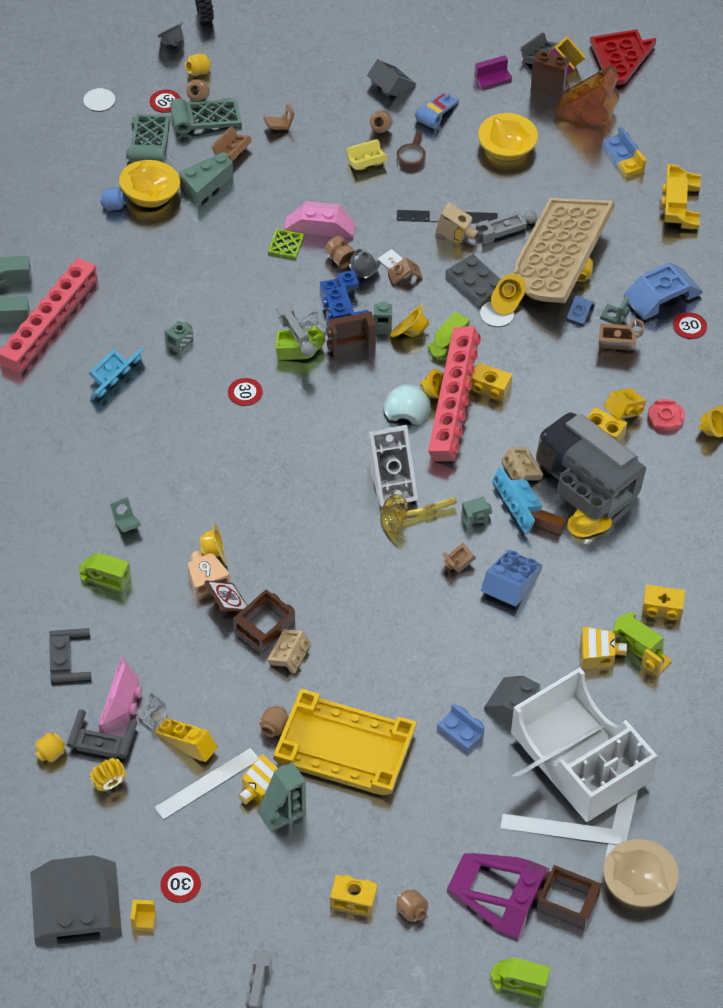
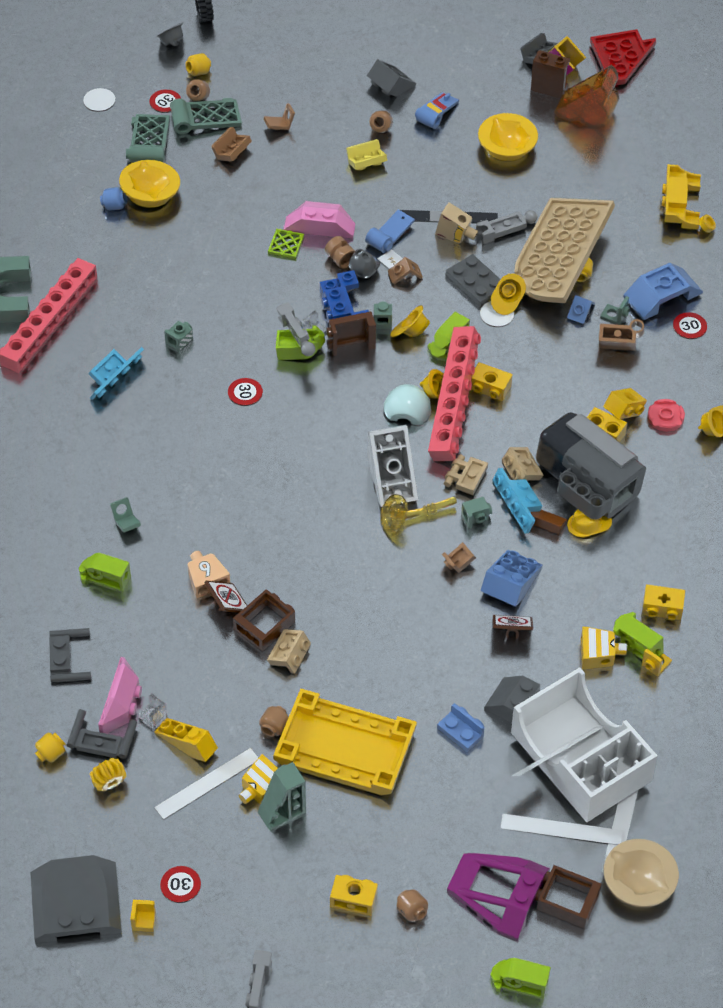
sand green wedge [179,152,233,207] -> none
yellow piece [200,524,228,566] -> none
piece [397,131,426,169] -> none
magenta panel [474,55,512,89] -> none
medium blue bracket [602,127,639,165] -> none
yellow bracket [618,149,647,178] -> none
none -> medium blue door [365,209,415,253]
none -> tan plate [444,454,488,495]
none -> piece [493,615,533,639]
none -> yellow tile [699,214,716,233]

